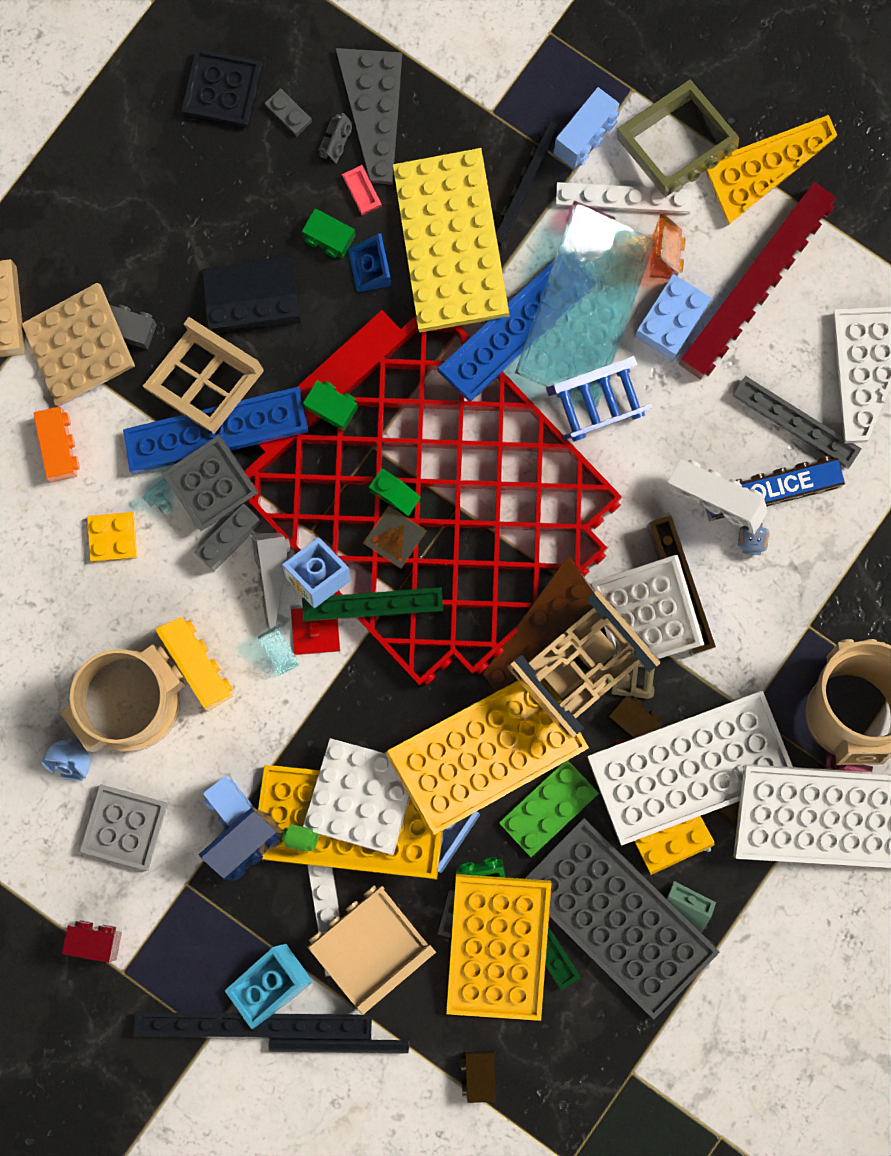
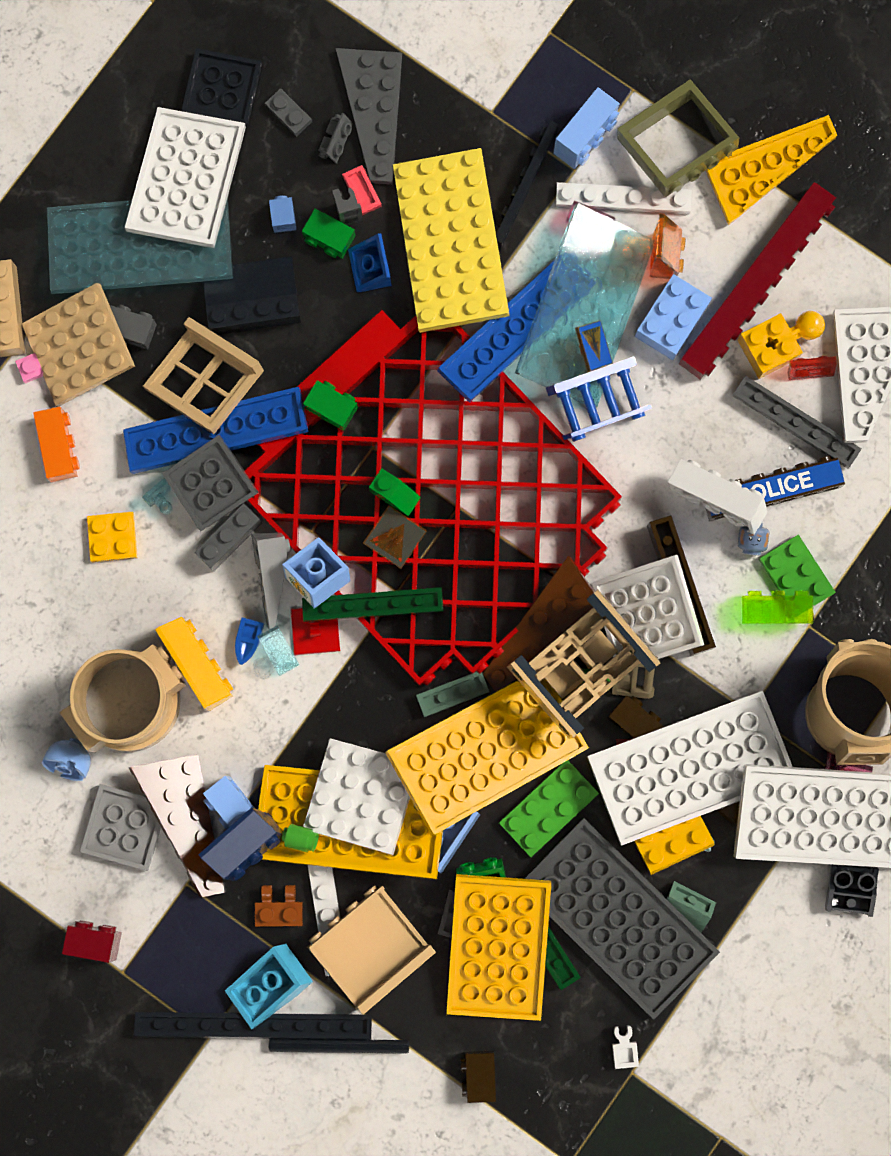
none -> bright pink plate [15,353,43,384]
none -> clear light blue plate [47,197,233,294]
none -> white plate [125,107,246,248]
none -> wing [129,754,225,898]
none -> blue plate [235,617,265,665]
none -> dark orange plate [255,885,303,927]
none -> medium blue brick [269,196,296,233]
none -> dark grey hinge [332,188,363,226]
none -> sand green plate [416,672,489,717]
none -> piece [575,320,613,372]
none -> white plate [612,1025,639,1069]
none -> yellow brick [737,311,825,379]
none -> clear neon green brick [742,590,814,624]
none -> bright green plate [759,534,836,617]
none -> clear red plate [787,356,837,380]
none -> black slope [825,864,879,917]

